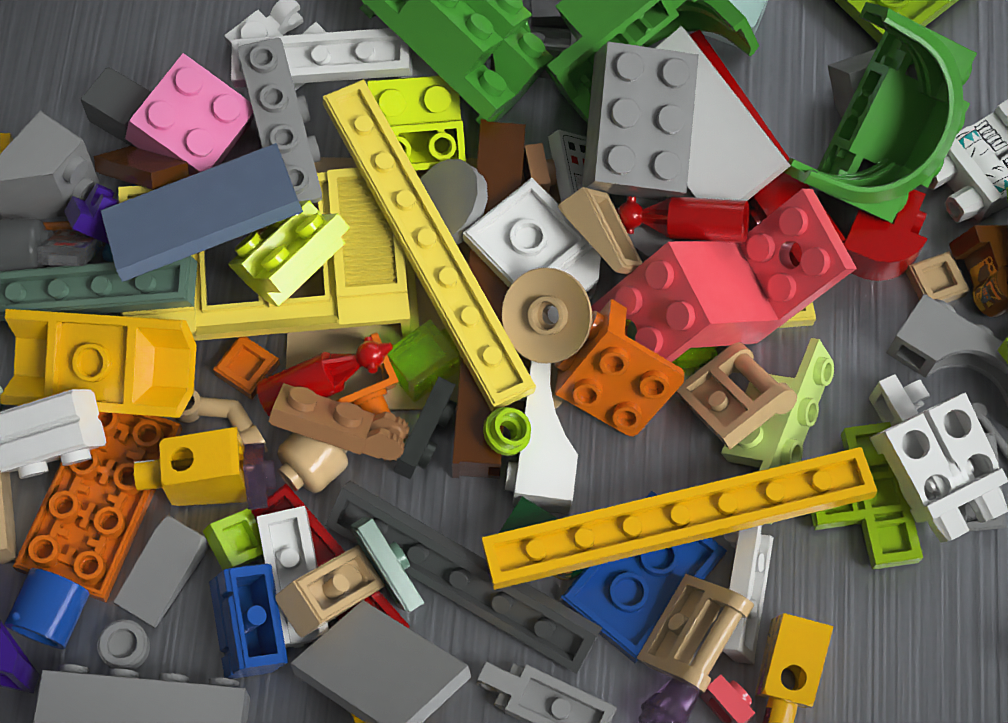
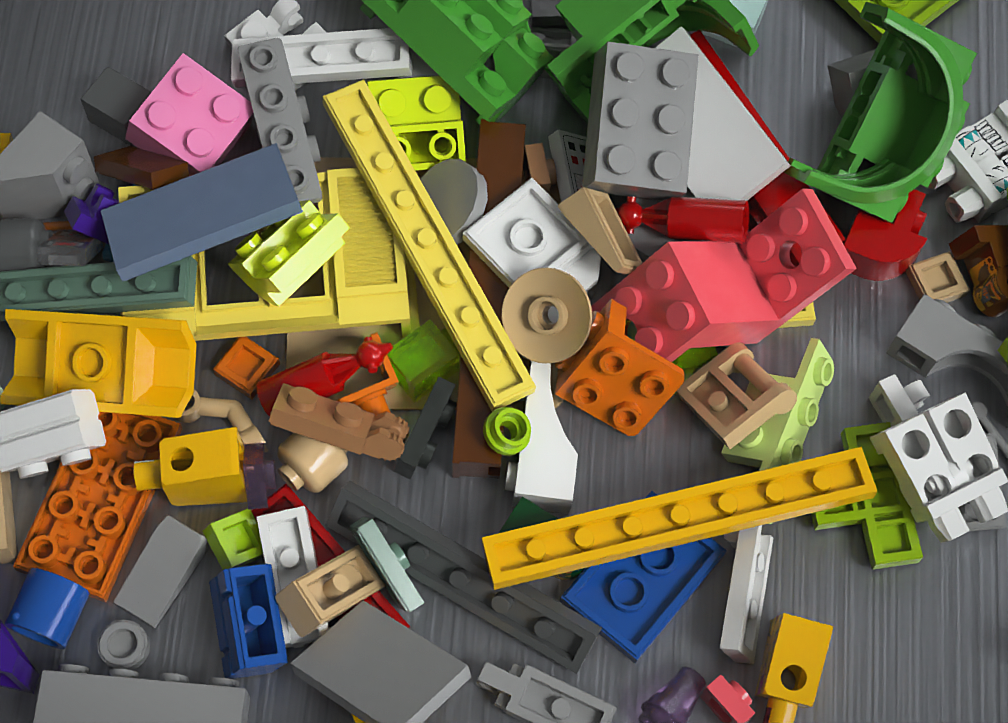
tan plate [636,574,754,693] -> none

